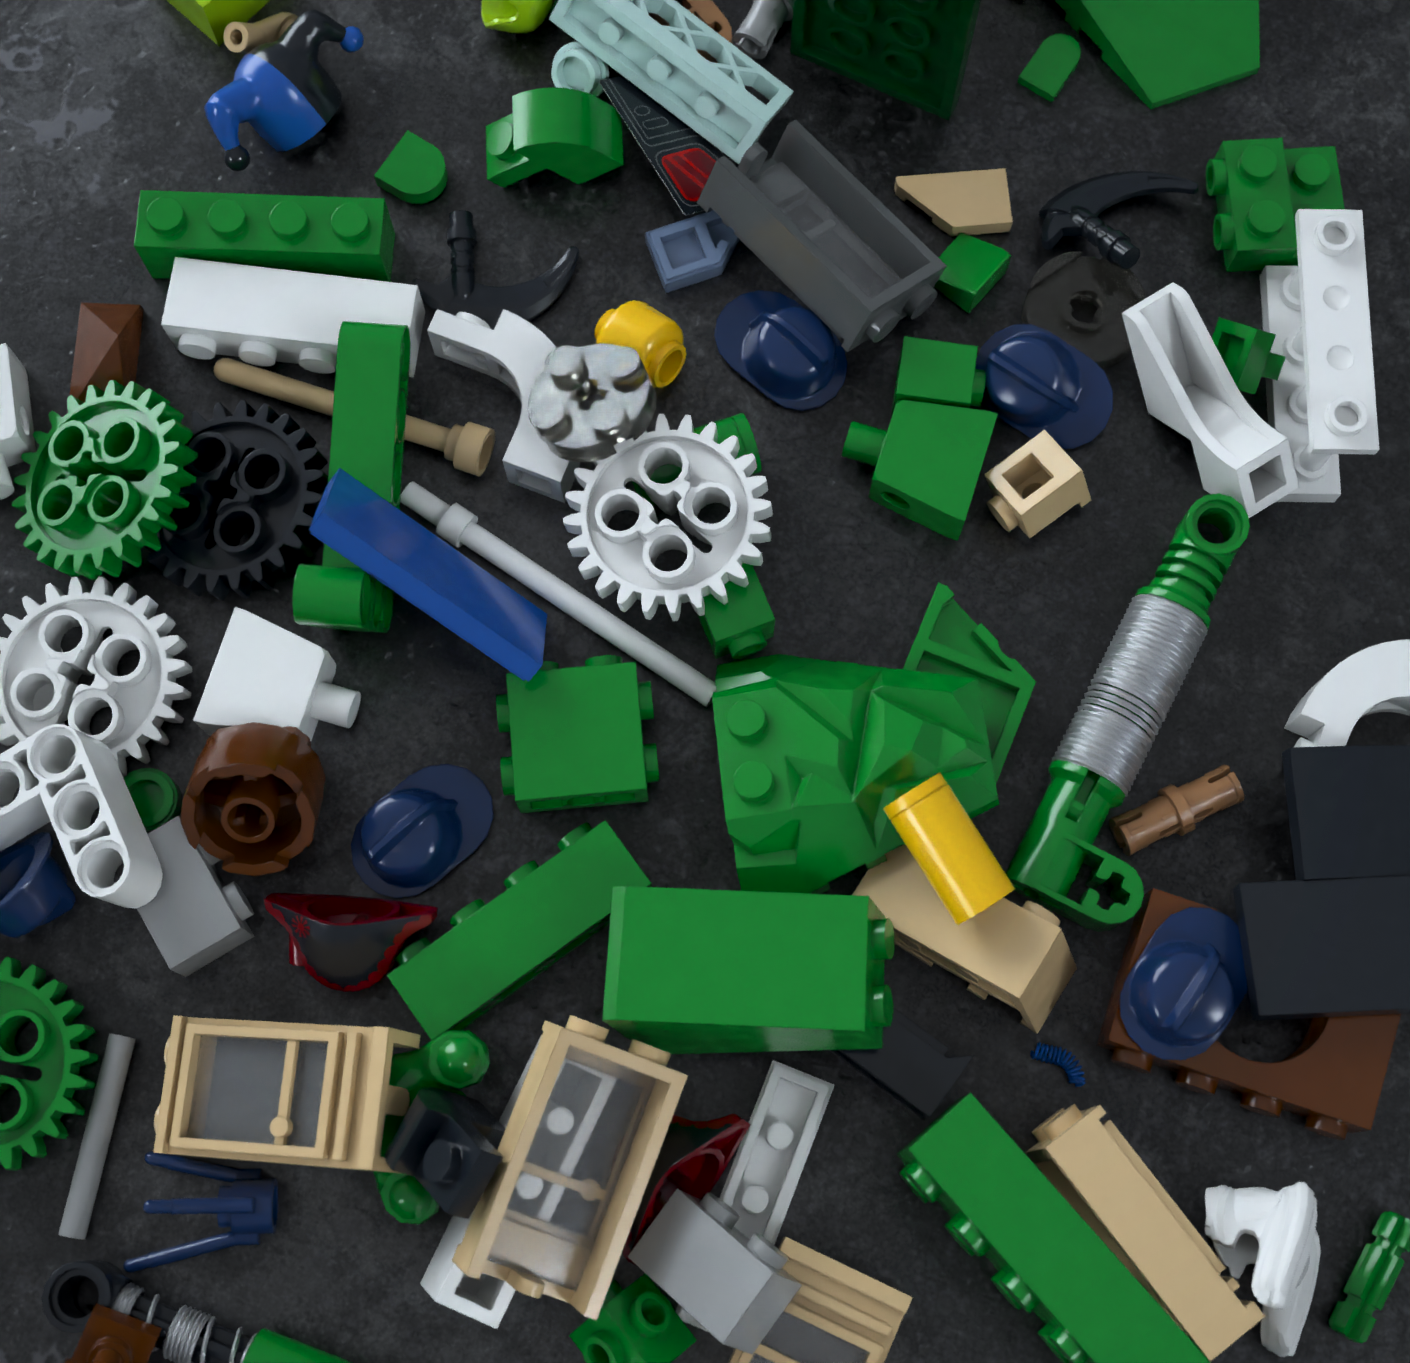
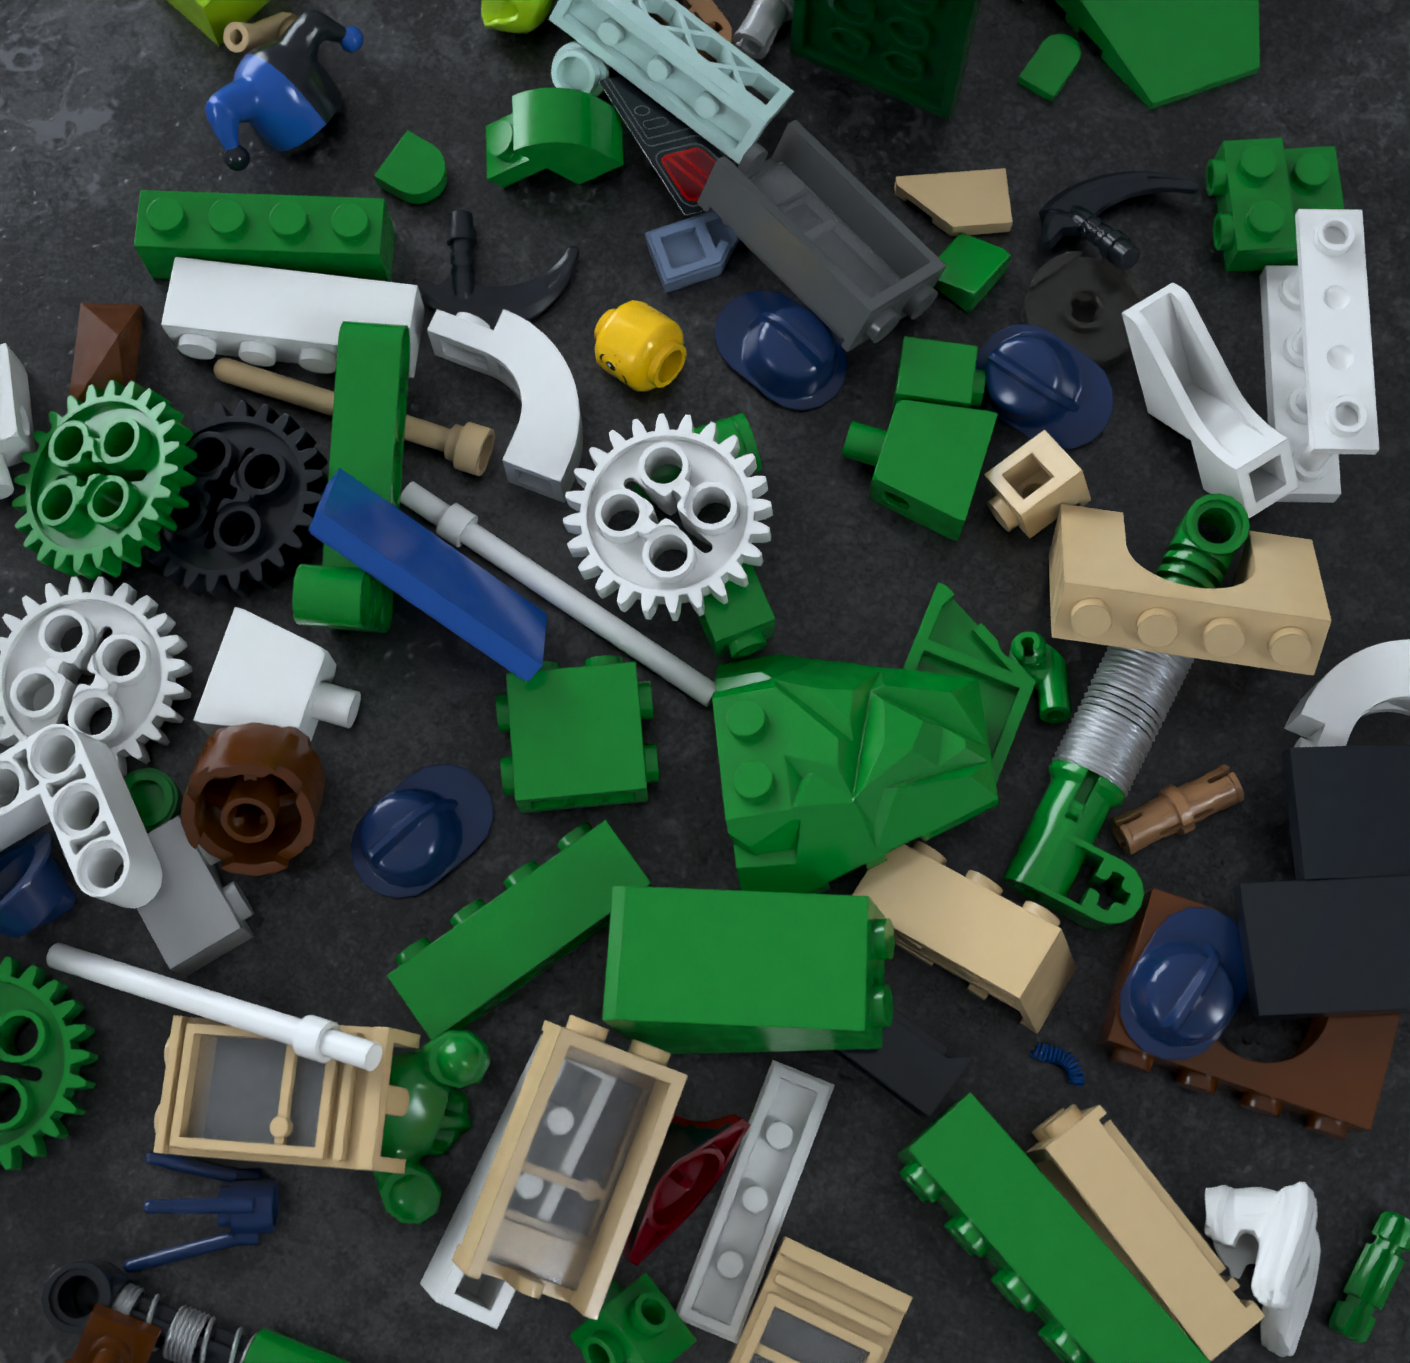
light grey bar [58,1034,136,1240] -> none
hat [264,893,438,992] -> none
black brick [384,1087,506,1219] -> none
clear smoke plate [528,343,657,462] -> none
light grey brick [628,1189,802,1354] -> none
yellow pin [883,772,1015,925] -> none
green tile [1212,317,1286,394] -> none
none -> white bar [46,943,382,1071]
none -> green arm [1009,631,1072,724]
none -> tan arch [1049,504,1332,676]

